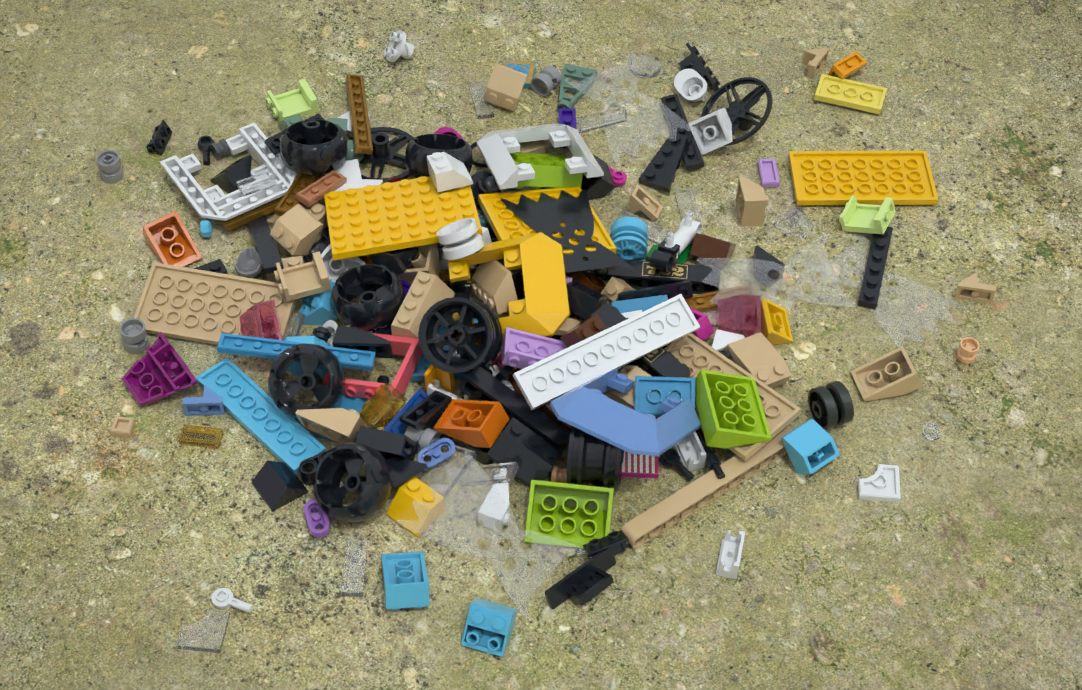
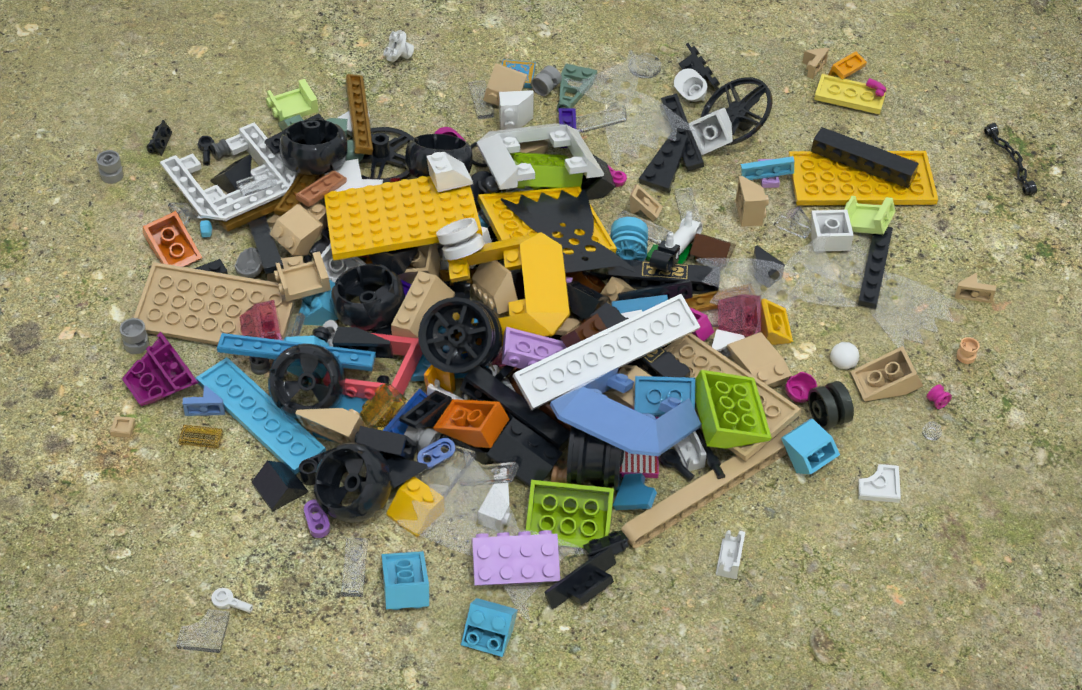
none -> clear slope [168,202,202,229]
none -> dark grey wheel [249,356,270,375]
none -> lavender bracket [471,530,560,586]
none -> white slope [499,90,534,130]
none -> dark azure tile [613,473,657,510]
none -> medium azure plate [741,156,794,180]
none -> dark pink hair [785,372,818,403]
none -> black brick [811,127,919,188]
none -> white slope [811,210,854,252]
none -> white hair [830,342,860,370]
none -> dark pink arm [866,78,887,97]
none -> dark pink wheel [926,384,952,409]
none -> black piece [984,123,1037,196]

